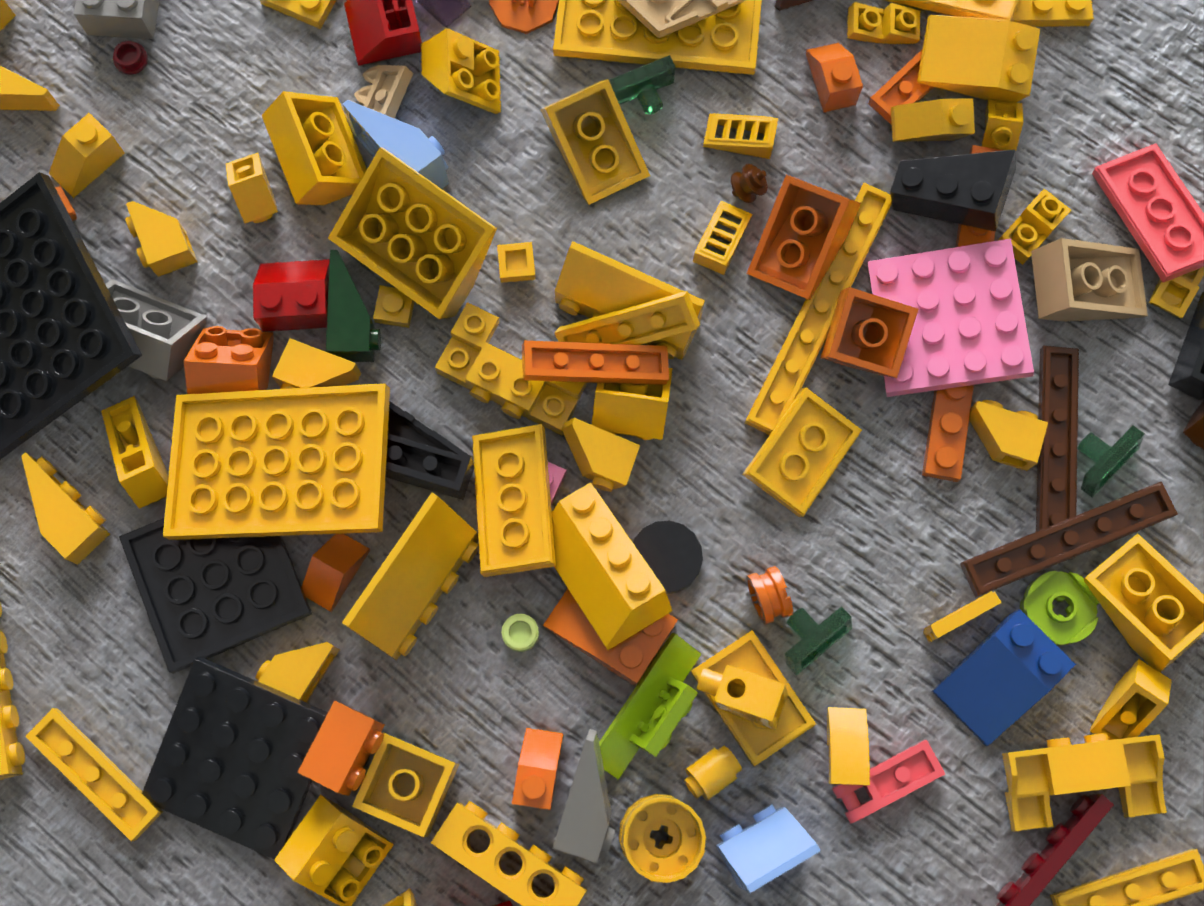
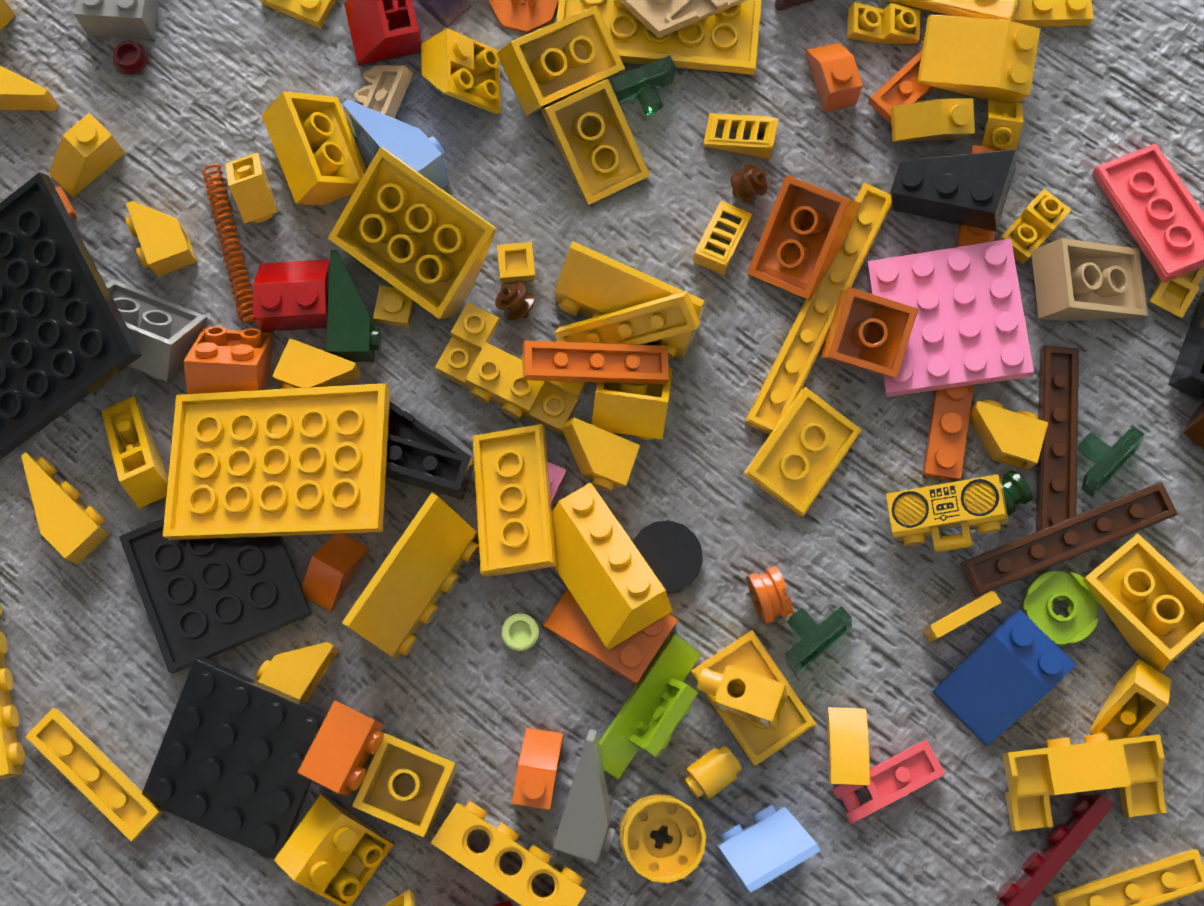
none -> orange piece [202,164,255,322]
none -> reddish brown wheel [495,282,535,321]
none -> yellow slope [497,5,625,116]
none -> yellow piece [886,474,1009,552]
none -> dark green wheel [1002,470,1033,516]

